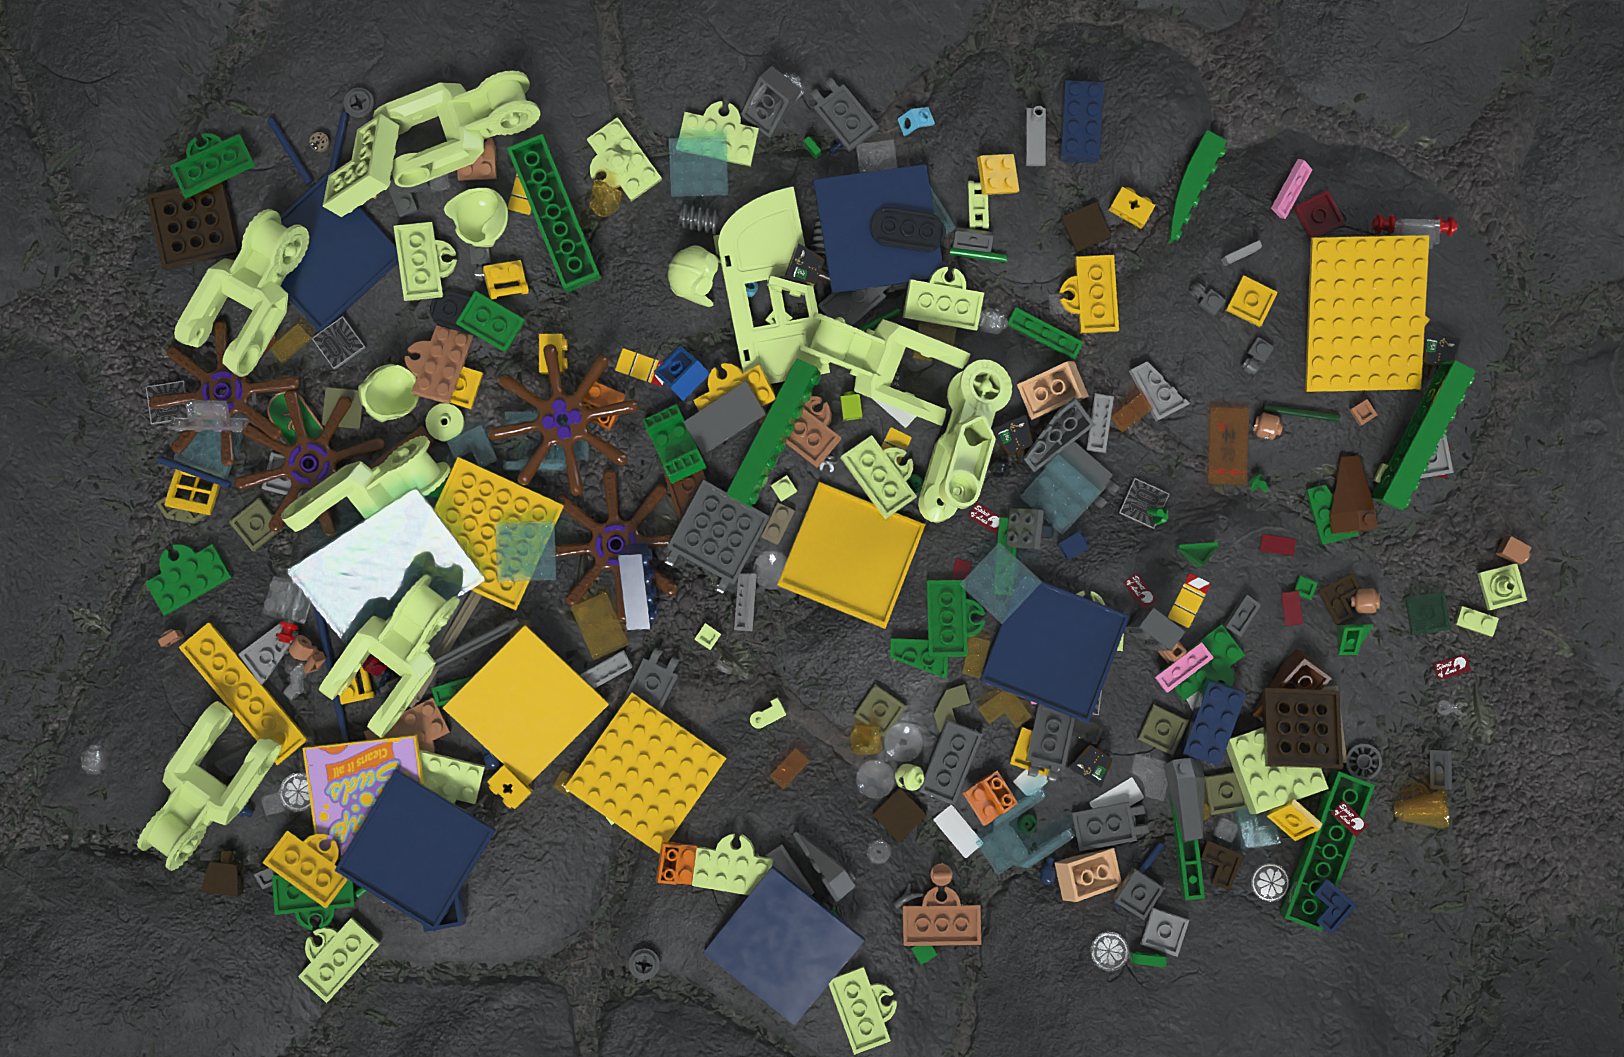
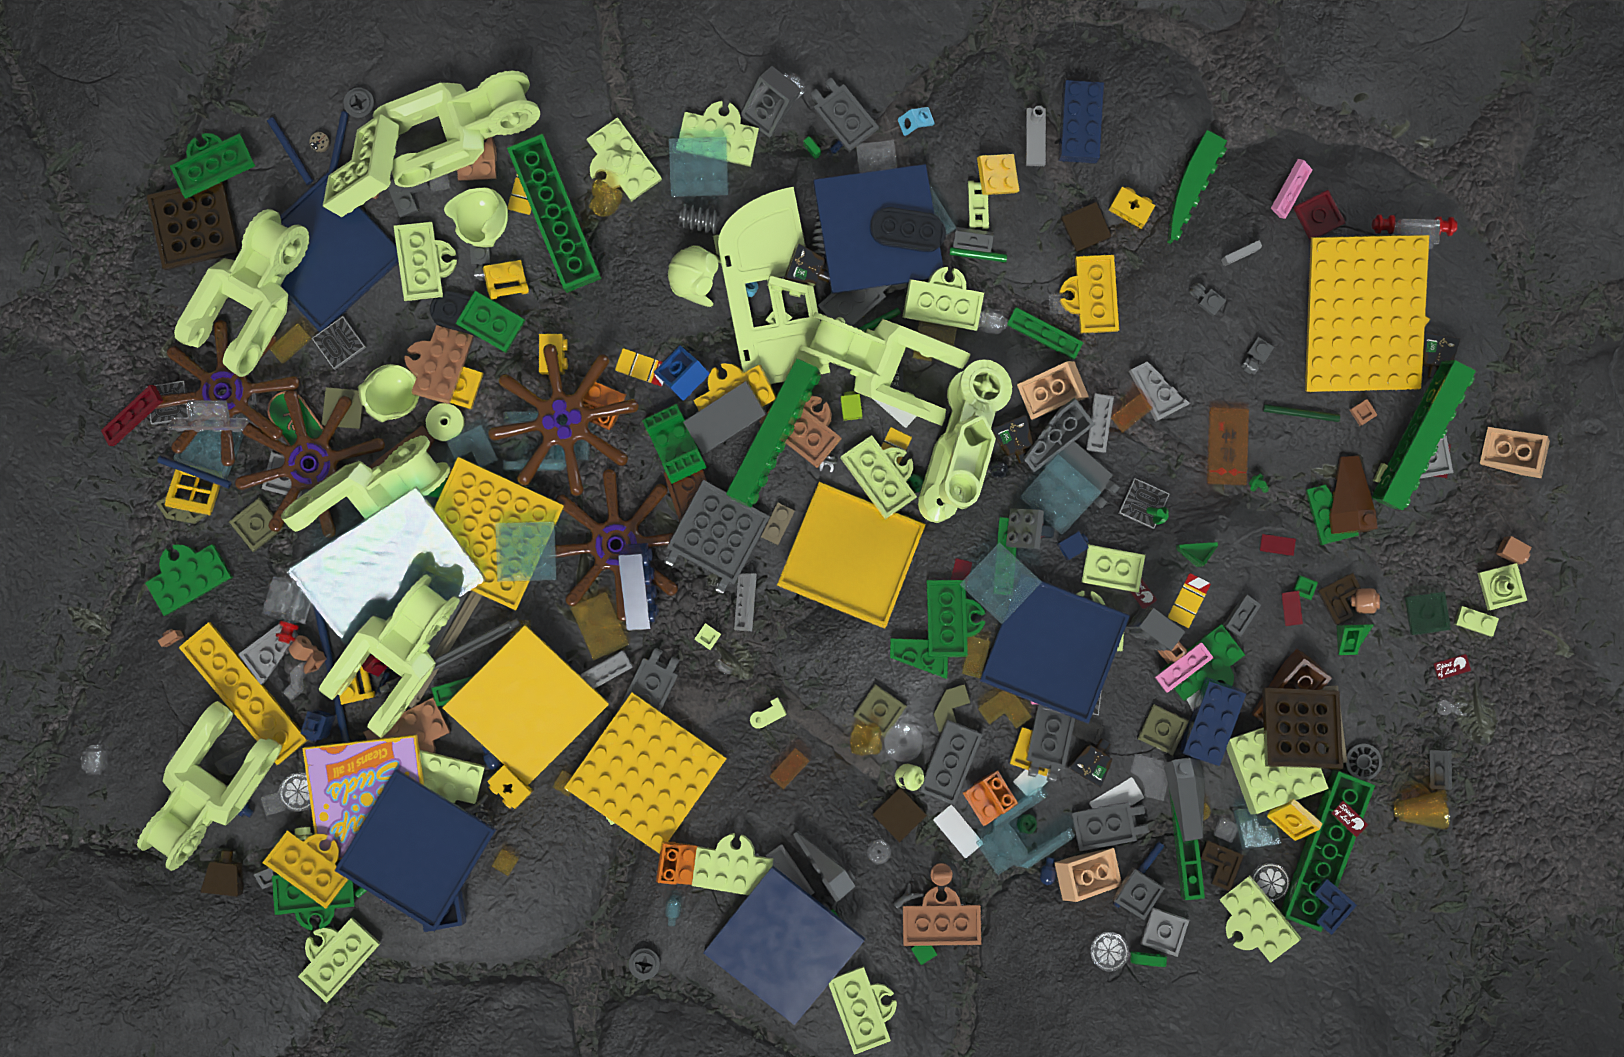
clear dish [753,551,787,589] -> none
yellowish green plate [771,475,797,502] -> none
clear dish [856,760,895,799] -> none
dark red sticker [968,502,999,535] -> none
olive tile [1204,771,1248,815] -> none
yellow plate [1225,275,1278,327] -> none
nougat head [1253,413,1283,440] -> none
none -> dark red plate [101,385,163,446]
none -> yellowish green plate [294,827,312,841]
none -> dark blue brick [300,709,336,742]
none -> clear yellow plate [492,849,519,876]
none -> clear light blue cylinder [665,898,681,926]
none -> yellowish green tile [1081,544,1145,593]
none -> yellowish green plate [1220,876,1302,963]
none -> light nougat slope [1480,427,1550,478]

